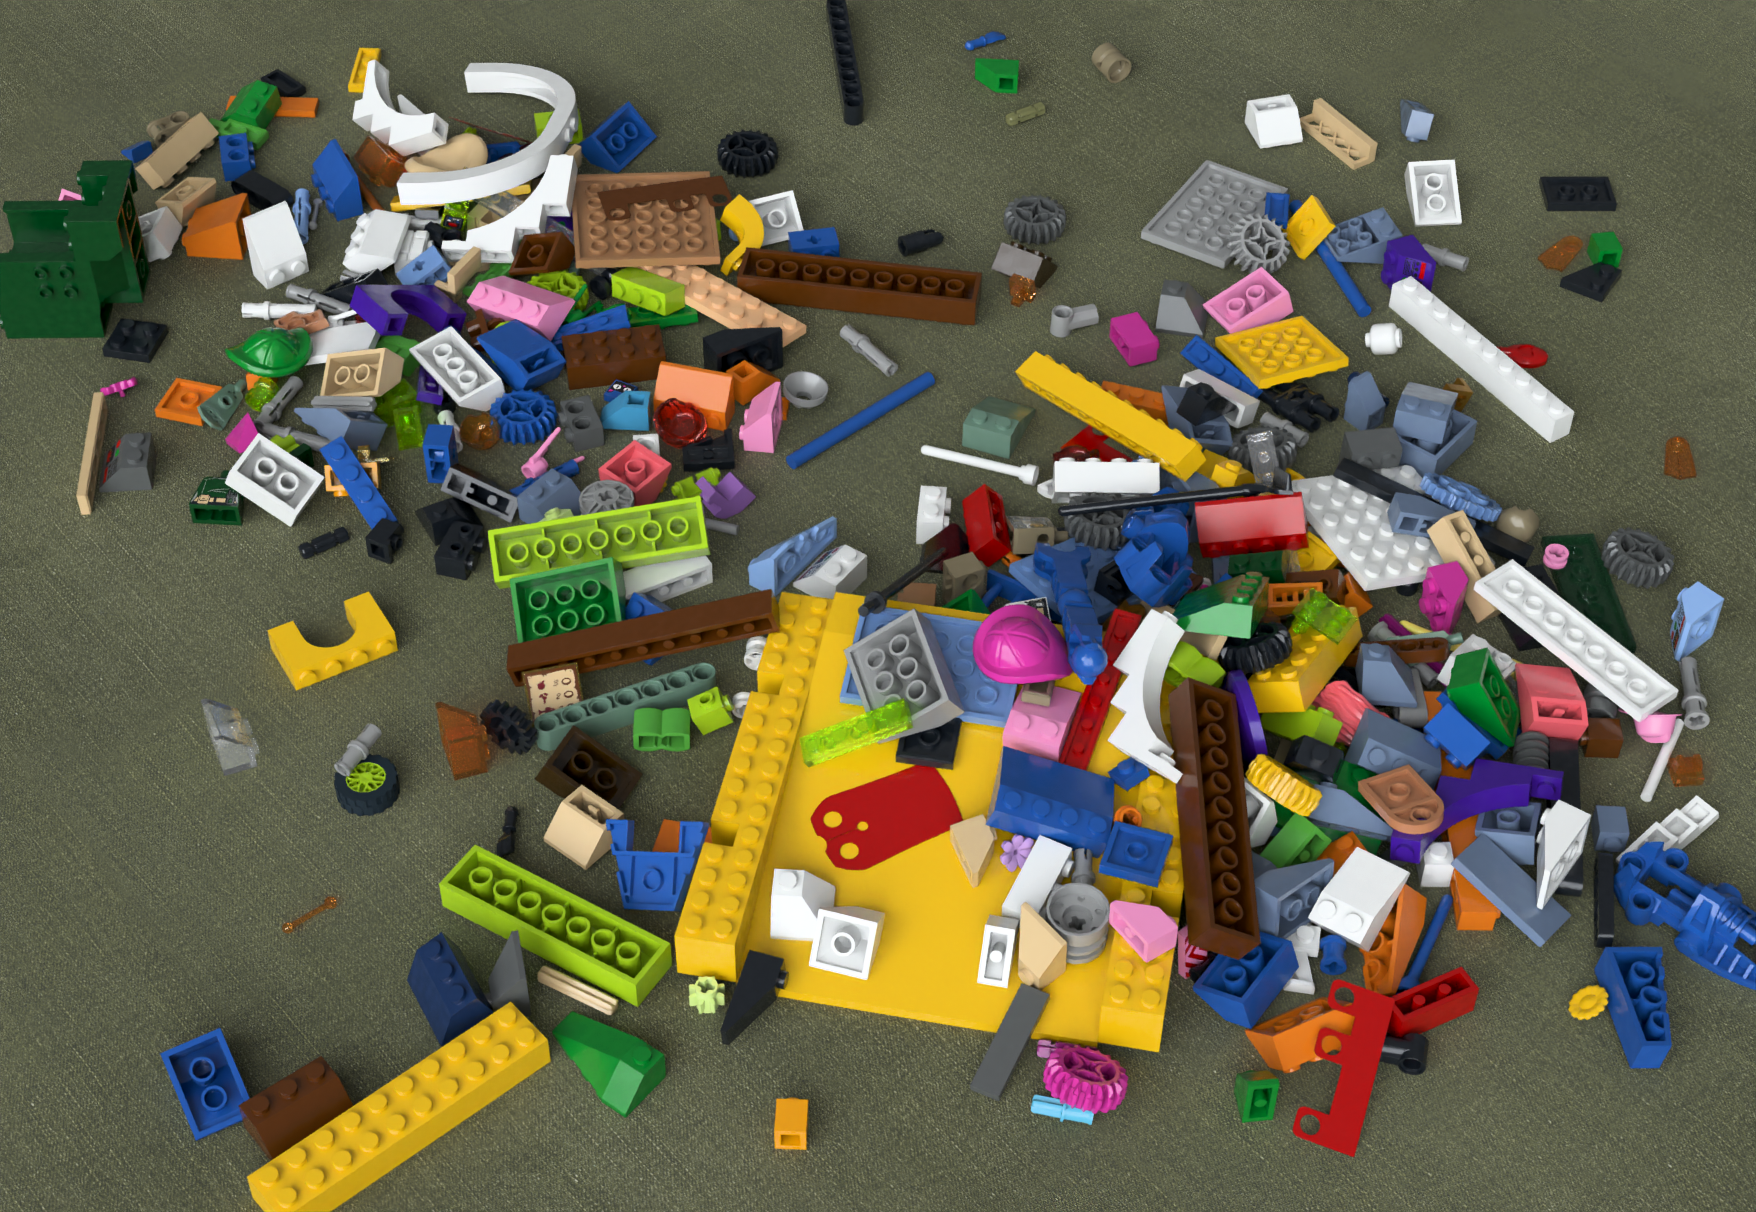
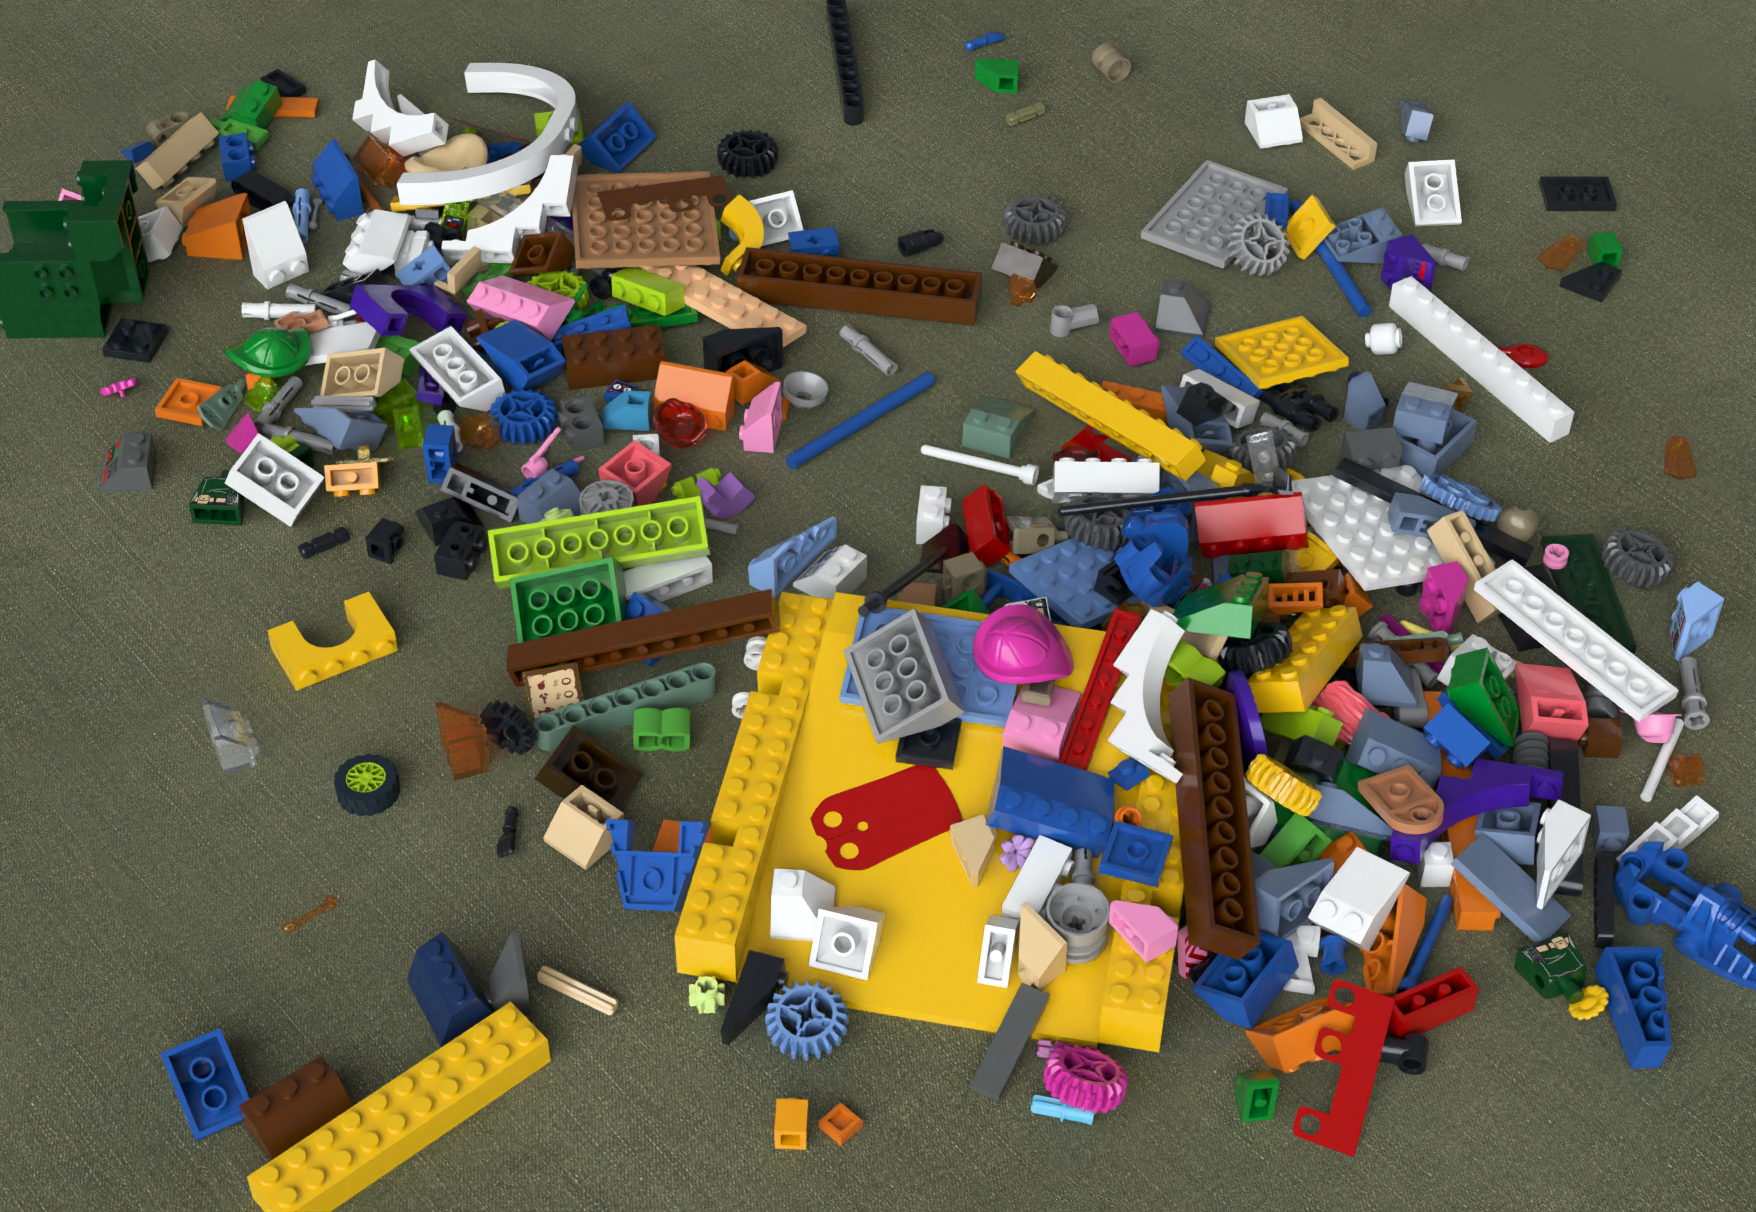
tan tile [76,392,108,515] -> none
blue plate [319,436,398,529] -> none
light grey pin [334,723,382,776] -> none
yellow tile [348,48,382,93] -> none
lime brick [439,845,672,1007] -> none
green wedge [552,1011,666,1118] -> none
black wing [682,428,735,472] -> none
lime brick [687,687,734,735] -> none
clear neon green plate [799,698,913,767] -> none
blue piece [1033,542,1108,685] -> none
bright pink slope [1203,267,1294,334] -> none
clear neon green hinge [1292,588,1358,645] -> none
none -> medium blue gear [765,978,849,1062]
none -> orange tile [818,1102,863,1145]
none -> dark green torso [1514,932,1587,1004]

